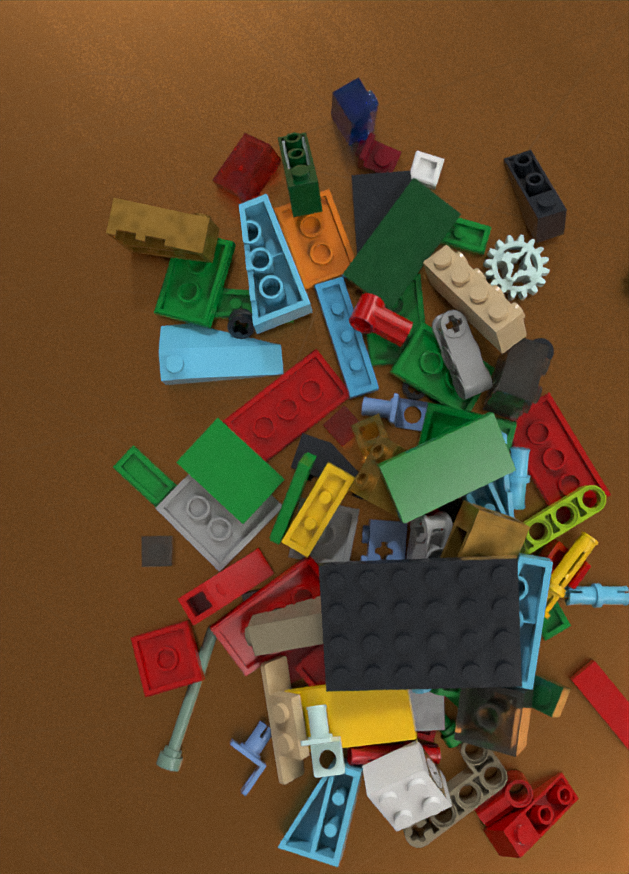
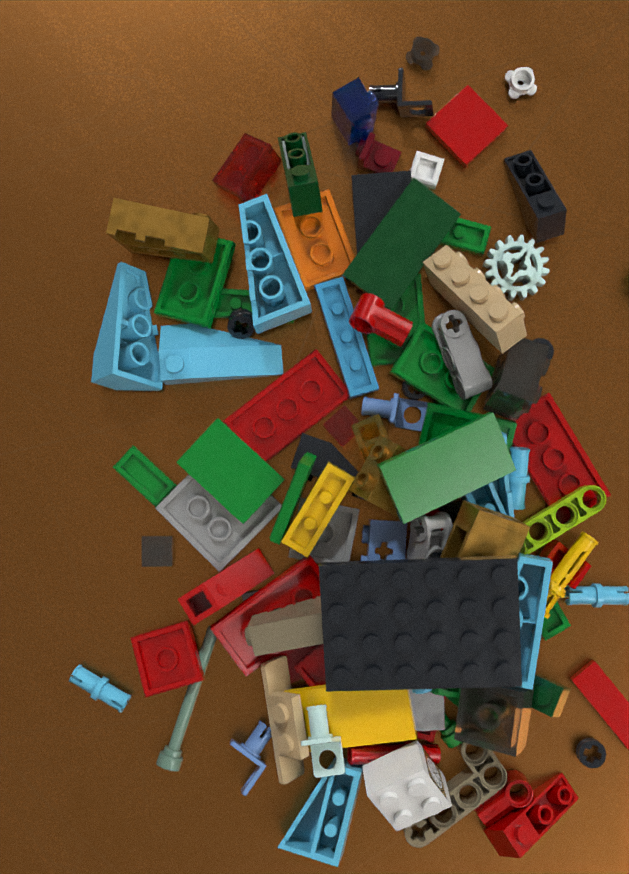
none -> medium azure pin [69,664,131,713]
none -> medium azure wedge [91,262,163,391]
none -> black bracket [369,68,434,117]
none -> clear smoke plate [406,37,440,71]
none -> red tile [425,85,508,168]
none -> white plate [505,67,537,99]
none -> black bush [576,738,606,768]

